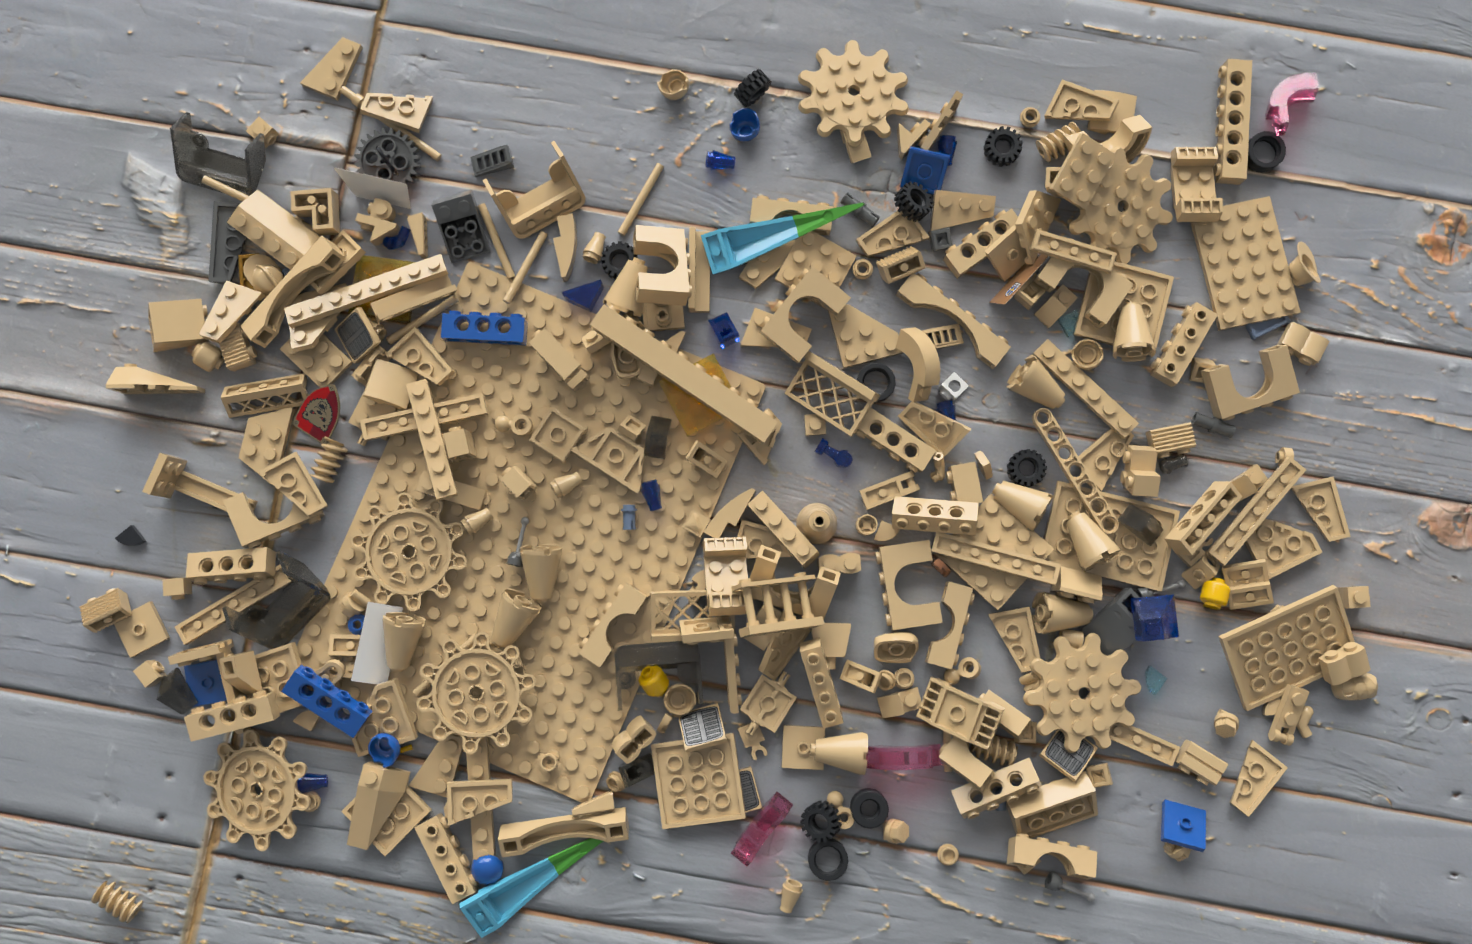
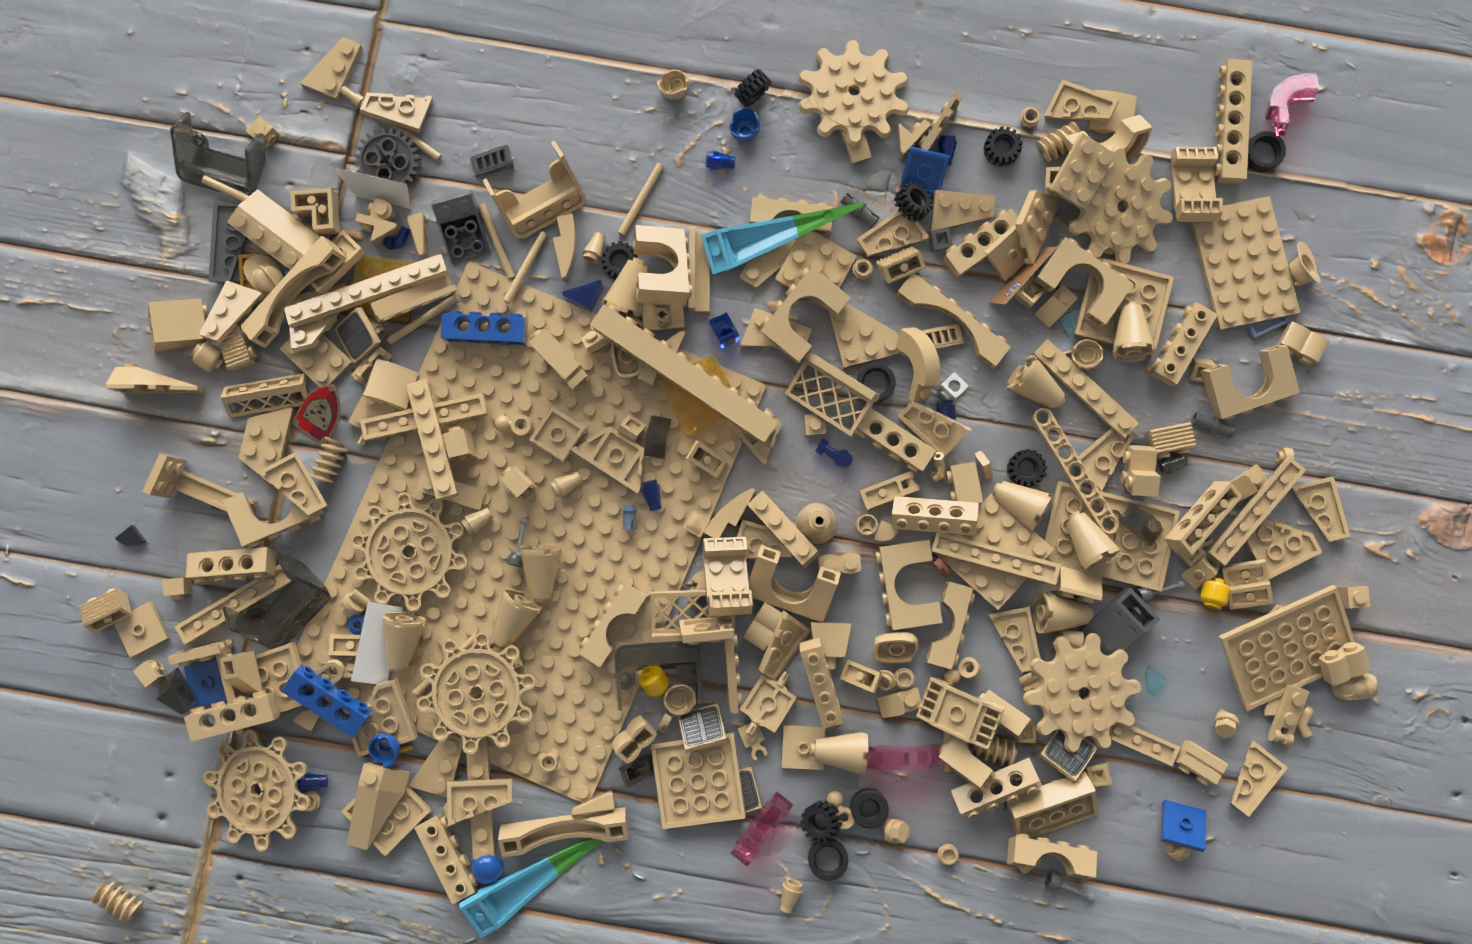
tan wing [385,327,455,386] -> none
tan plate [606,771,626,792] -> none
tan fence [731,572,824,638] -> none
tan tile [1030,229,1117,274] -> none
clear blue slope [1131,594,1179,641] -> none

